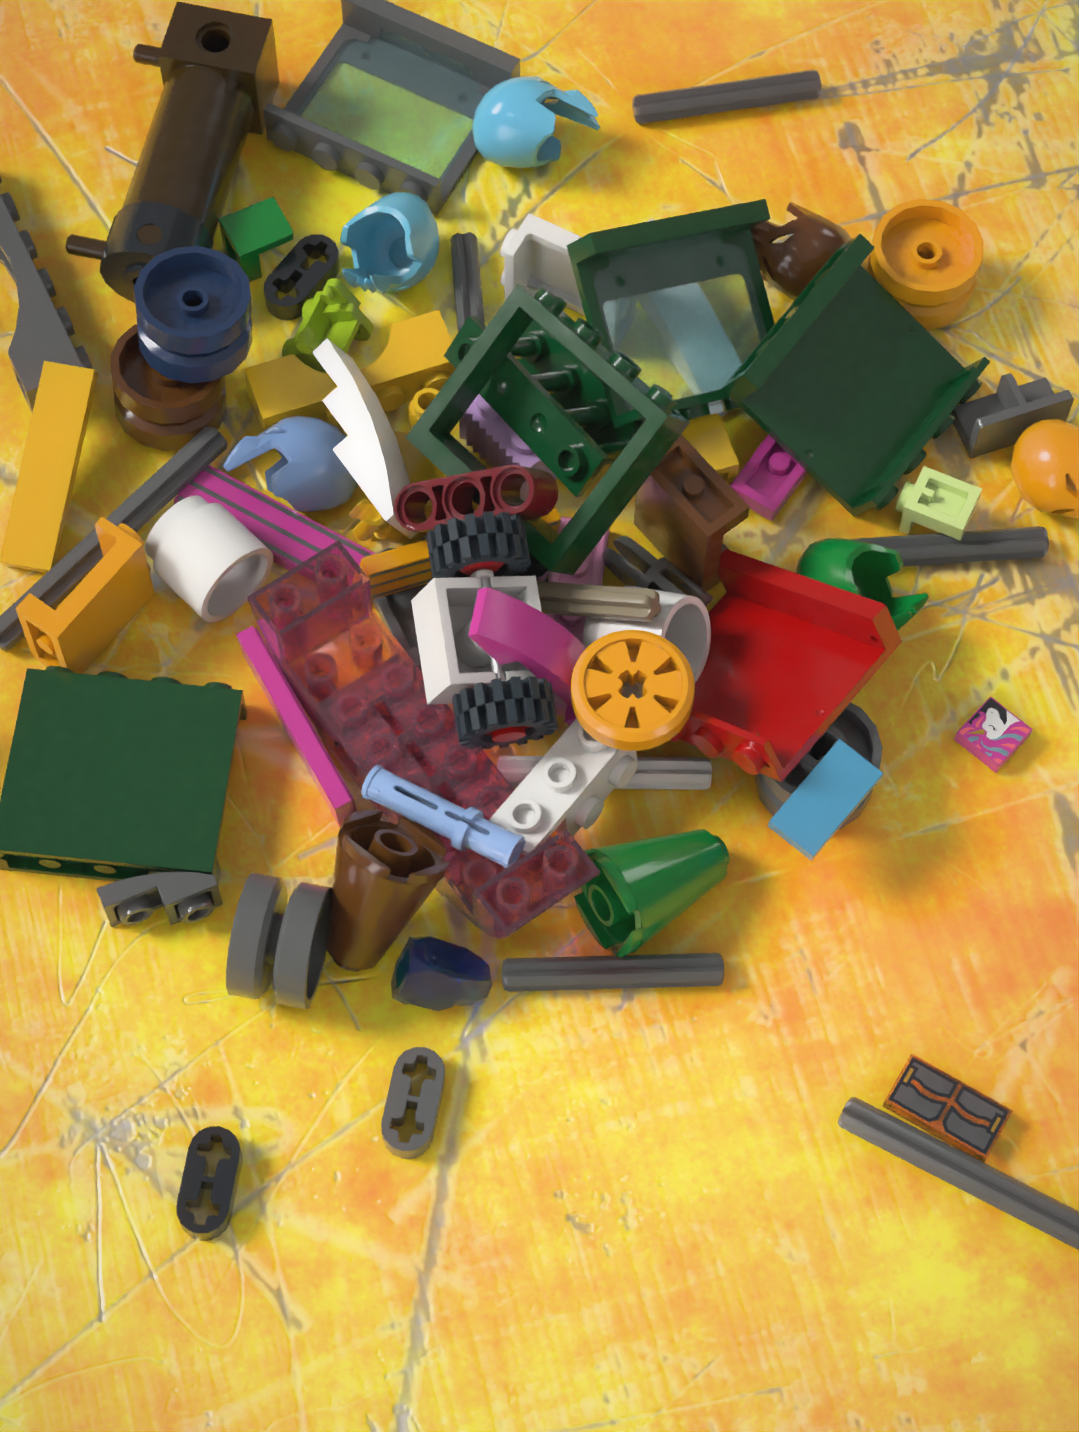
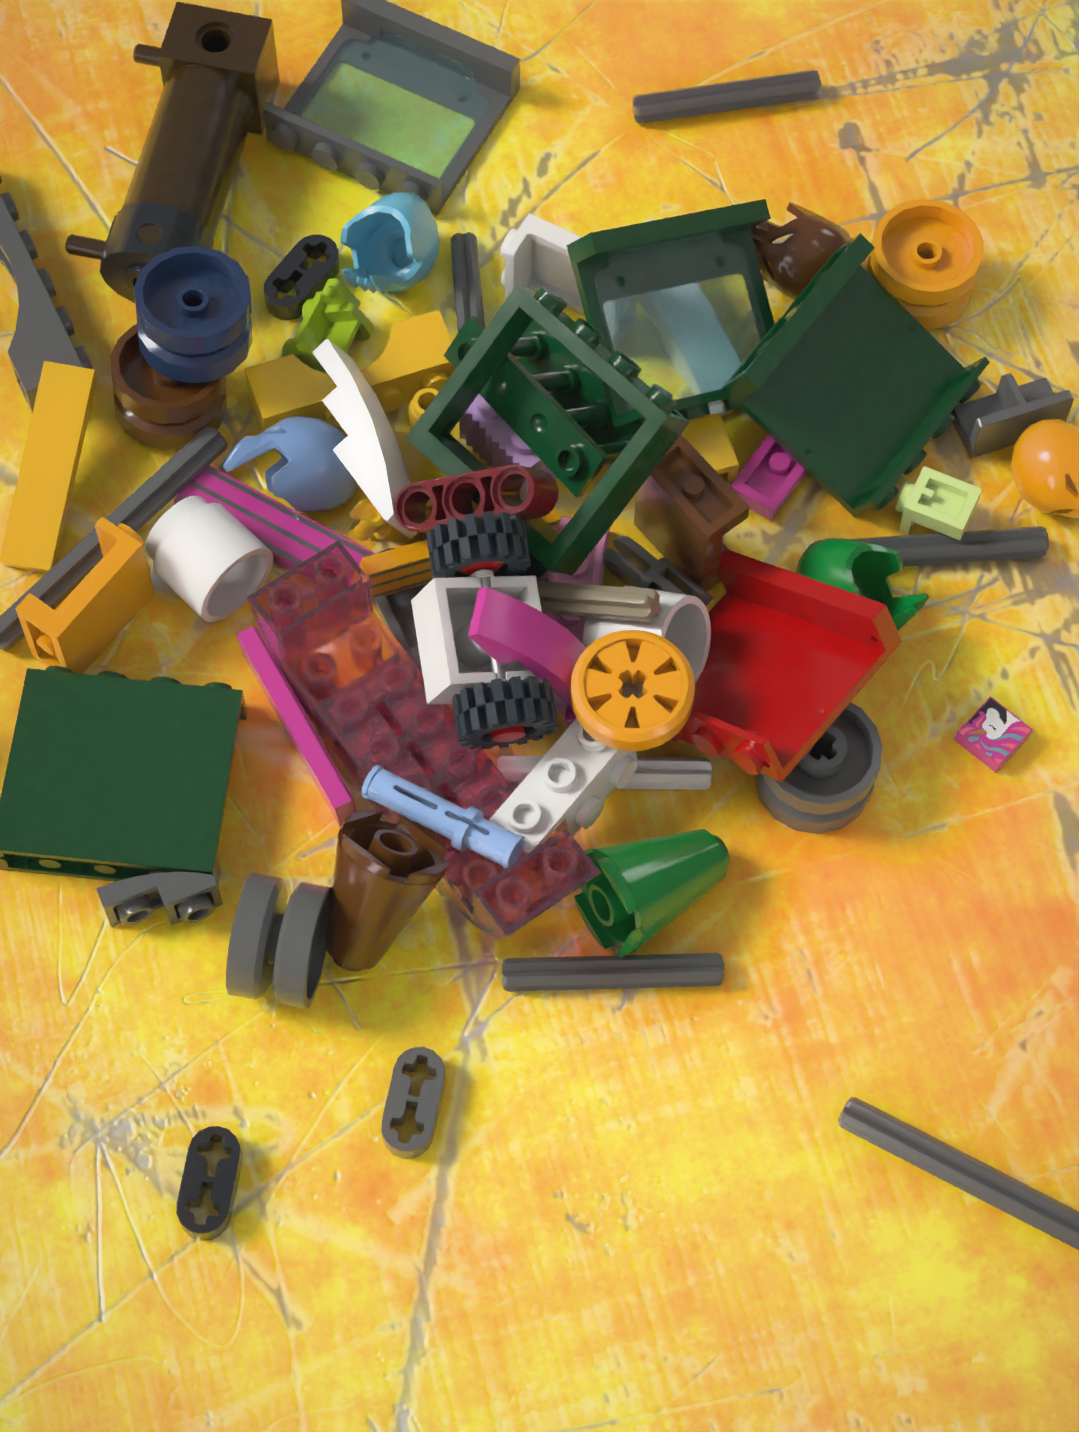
green panel [219,196,294,282] -> none
clear blue rock [391,936,493,1011] -> none
medium azure helmet [472,76,600,168] -> none
dark azure tile [768,739,883,861] -> none
tile [882,1053,1013,1163] -> none

